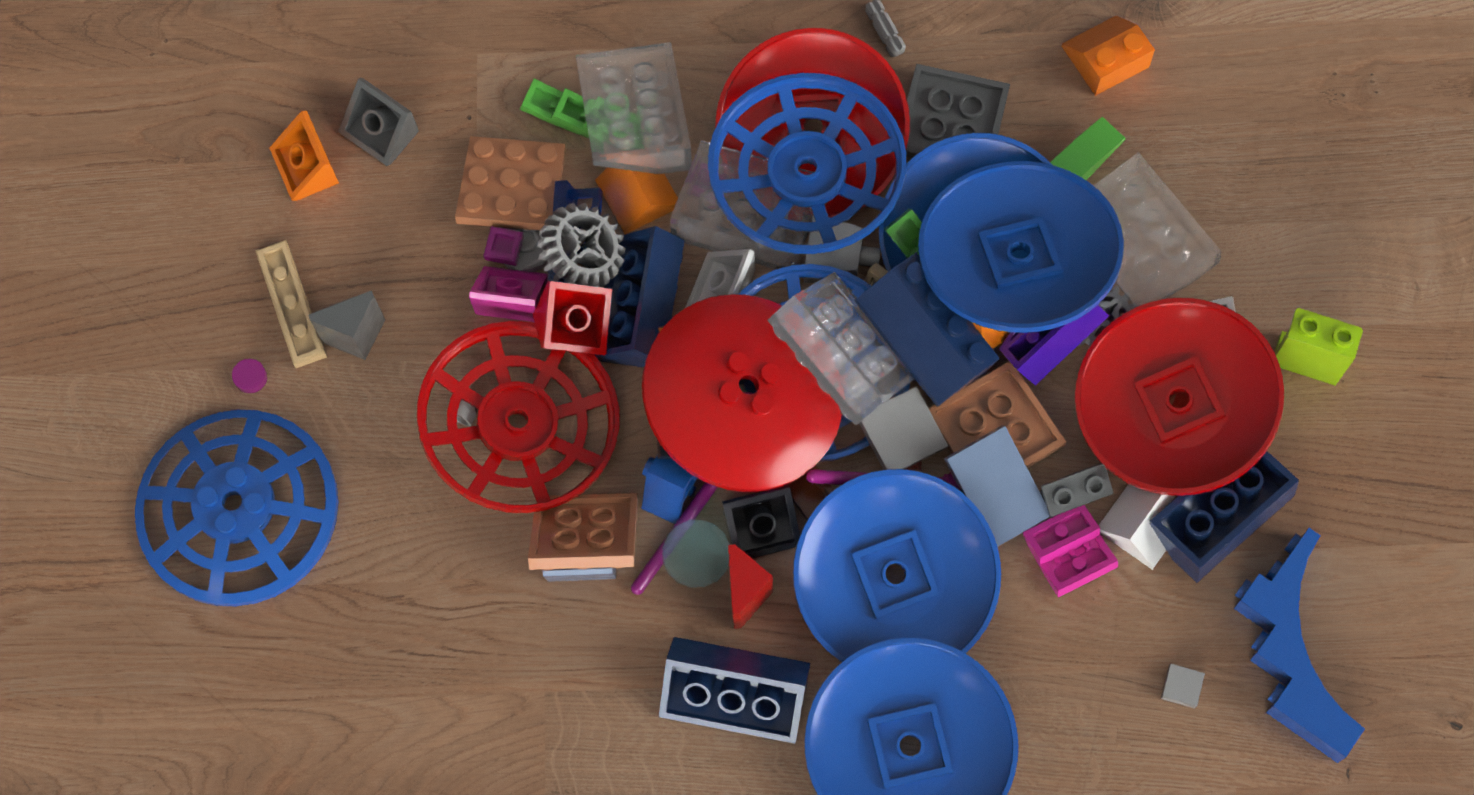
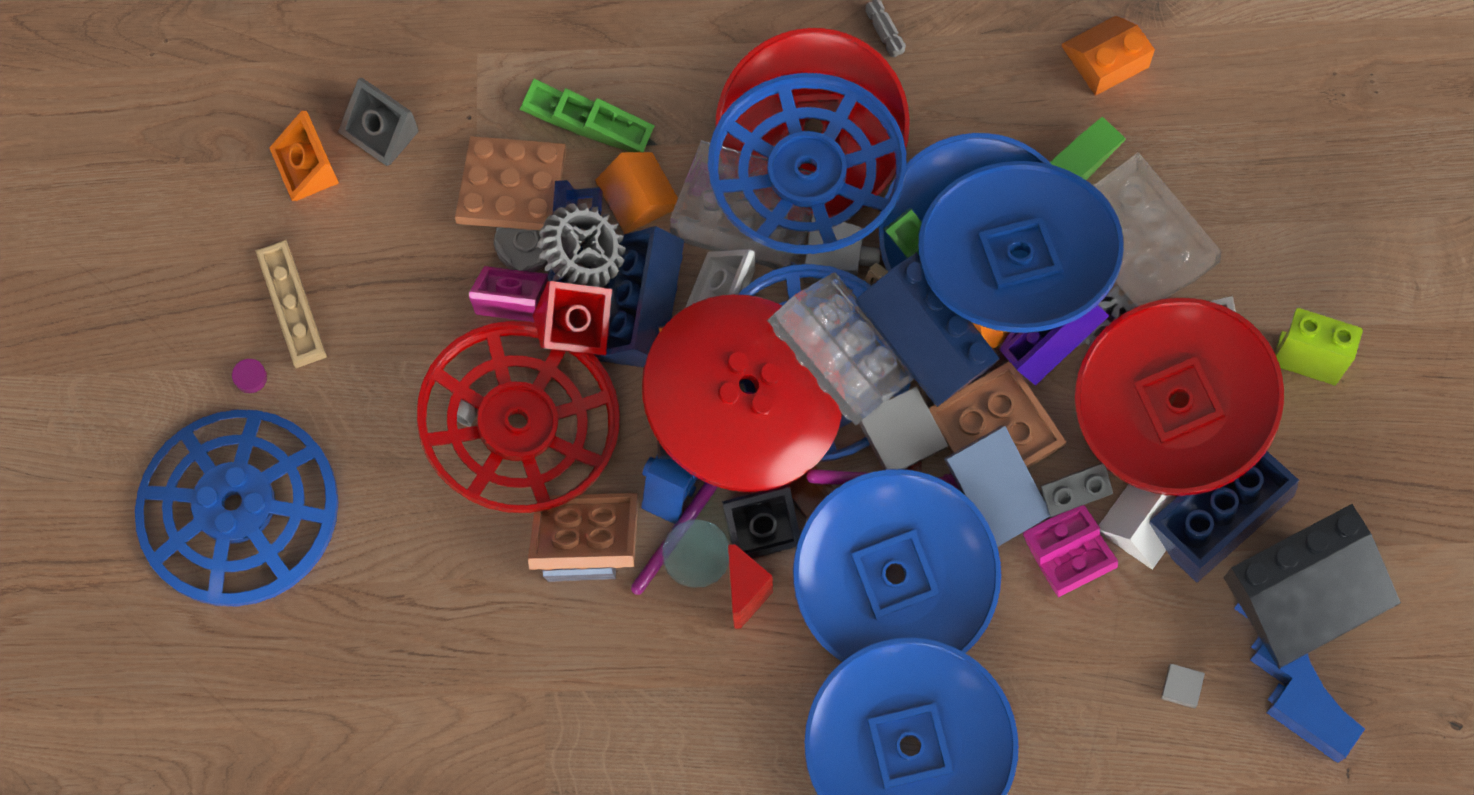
dark grey slope [308,290,385,360] -> none
magenta tile [483,226,524,266] -> none
clear slope [576,42,692,174] -> none
dark blue slope [659,637,811,744] -> none
dark grey plate [906,64,1010,158] -> none
none -> black slope [1223,504,1401,669]

